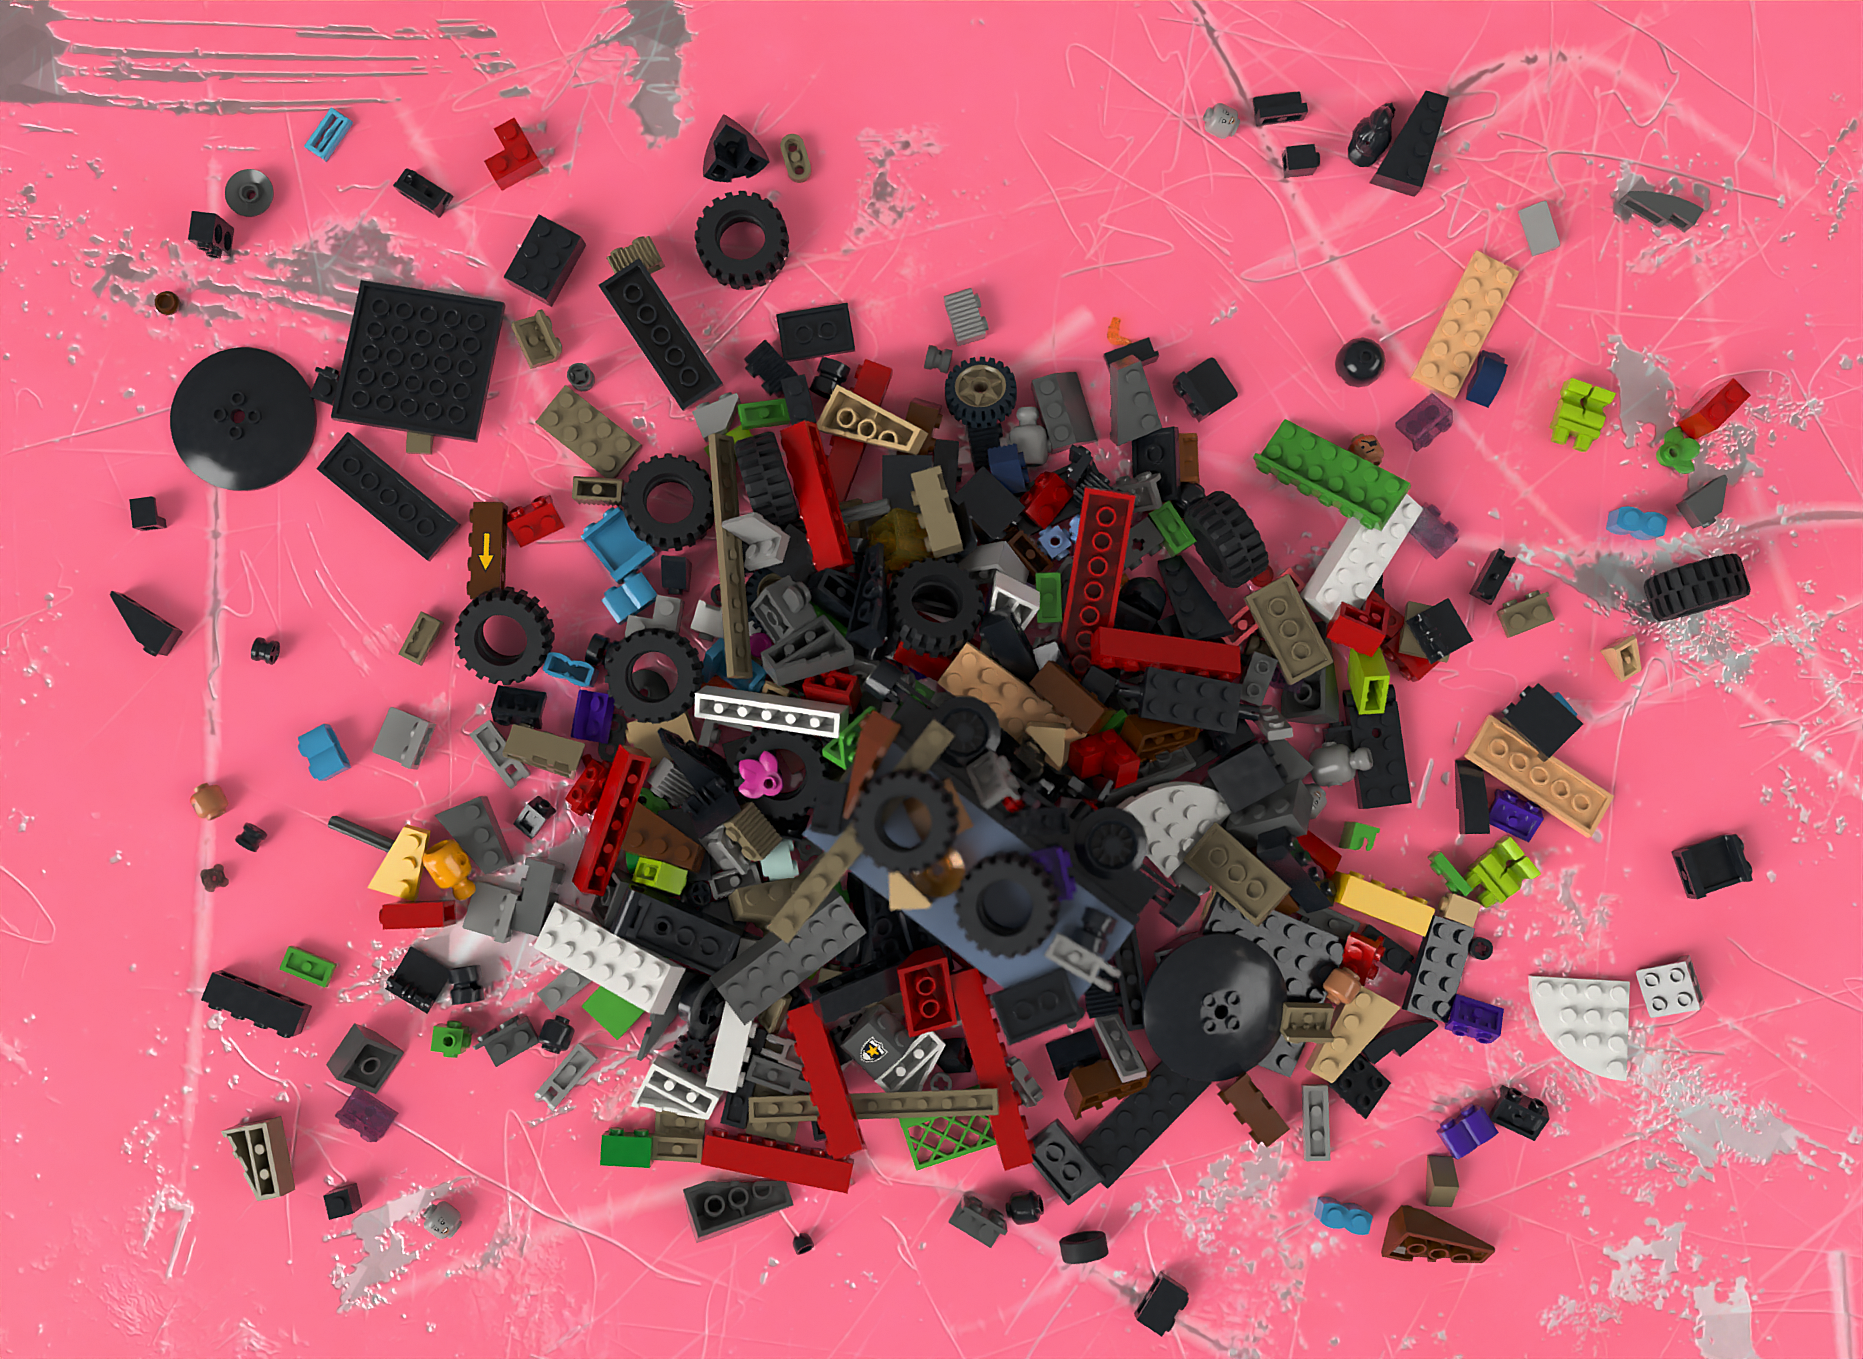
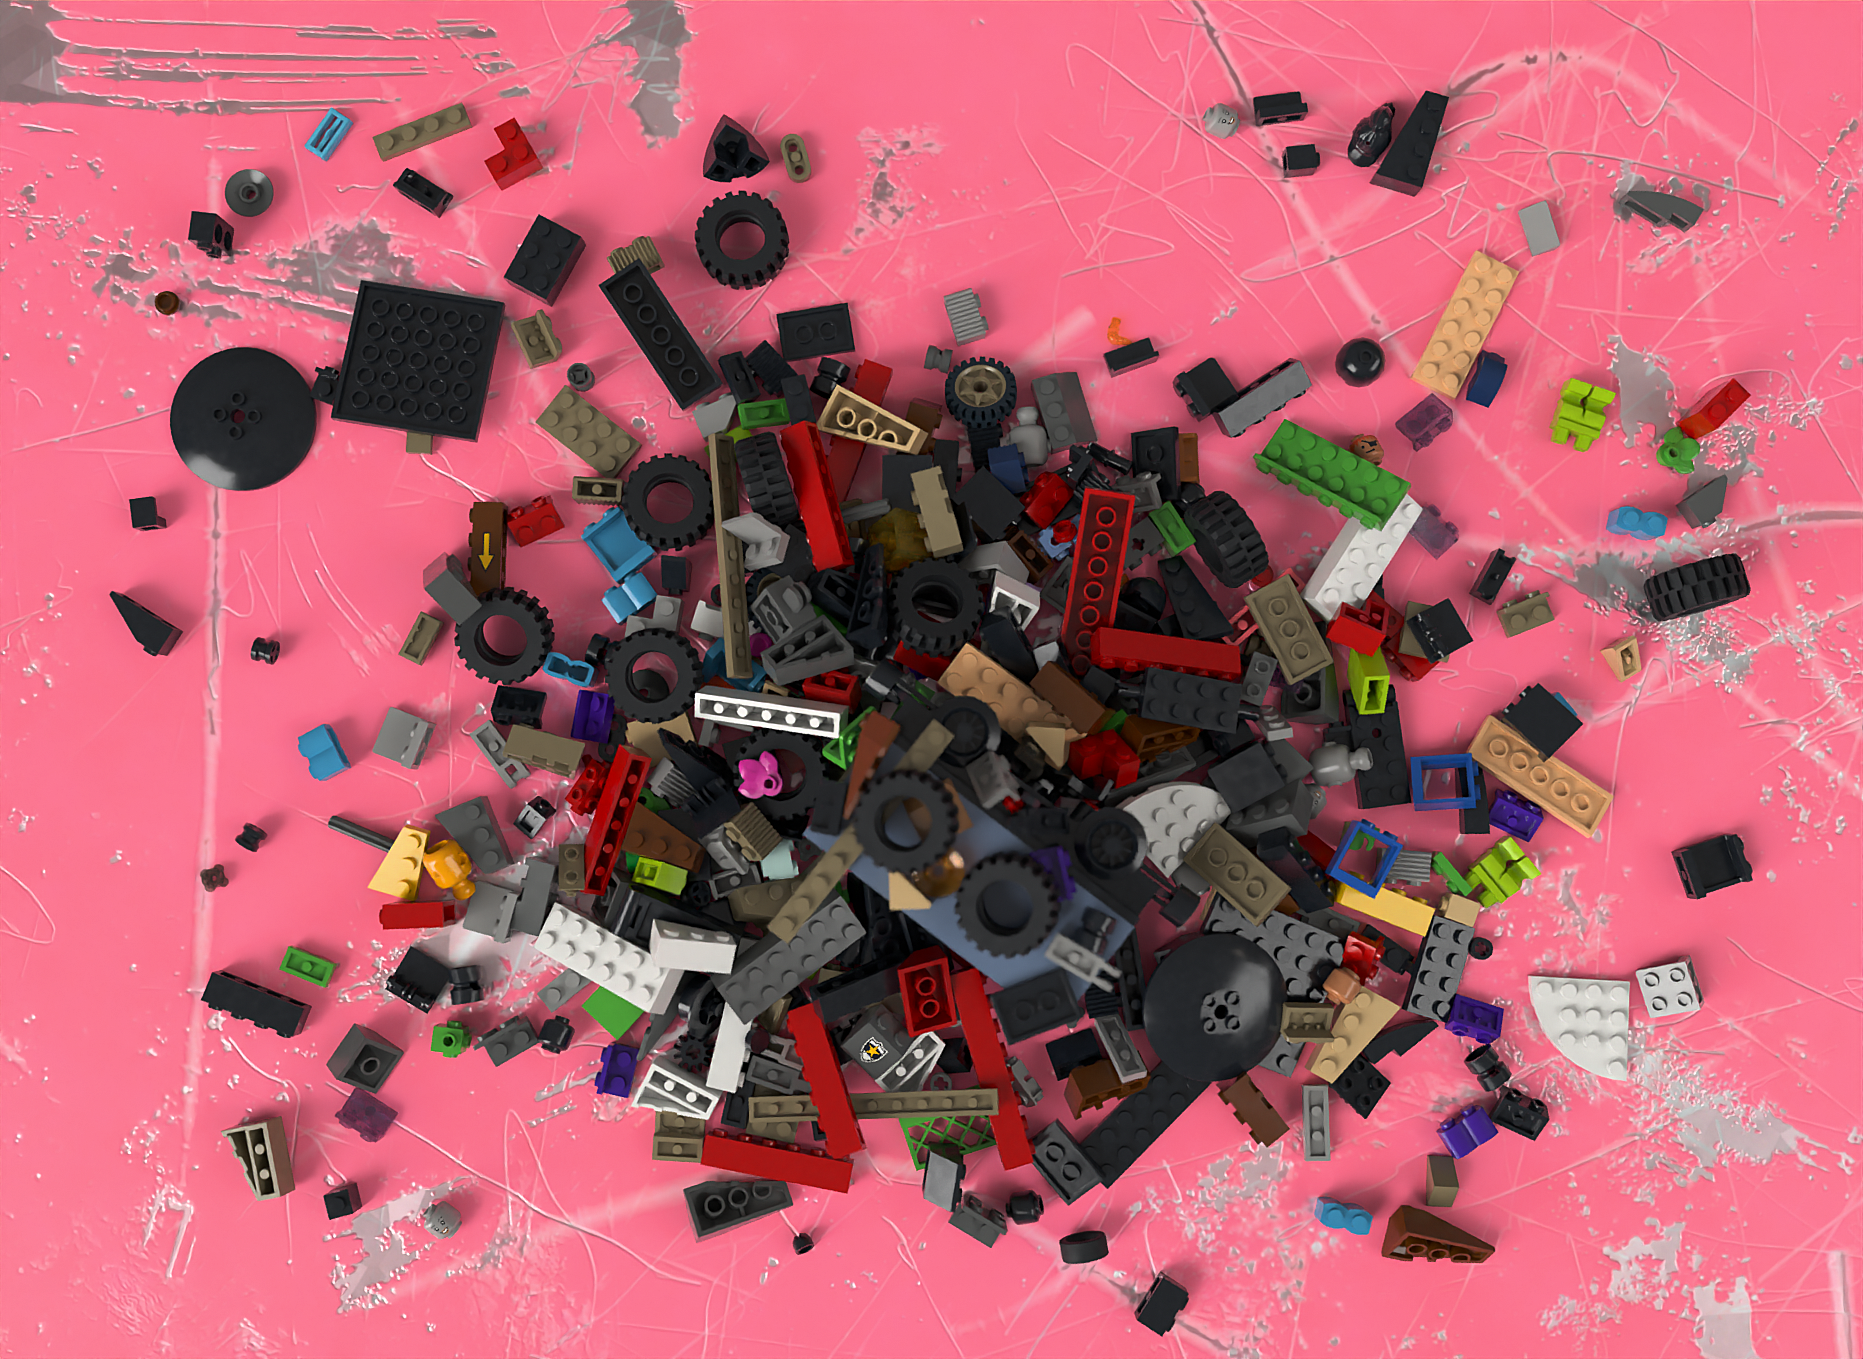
nougat head [190,783,229,821] -> none
black plate [316,432,461,562] -> none
light grey plate [534,1042,598,1111] -> none
green brick [600,1127,654,1168] -> none
bright green plate [1036,572,1063,623] -> none
dark grey wedge [1110,355,1162,446] -> none
none -> dark tan plate [372,103,473,162]
none -> dark grey wedge [423,551,482,626]
none -> dark tan hinge [559,844,584,897]
none -> dark purple bracket [594,1042,640,1098]
none -> white wedge [648,919,736,974]
none -> black panel [717,351,761,404]
none -> black tile [745,1027,770,1054]
none -> slope [922,1141,966,1213]
none -> red plate [1053,520,1077,543]
none -> black axle [1086,442,1134,476]
none -> brick [1210,358,1312,438]
none -> blue window [1324,818,1403,899]
none -> light grey brick [1375,847,1432,886]
none -> blue window [1410,753,1481,811]
none -> black wheel [1464,1044,1512,1092]

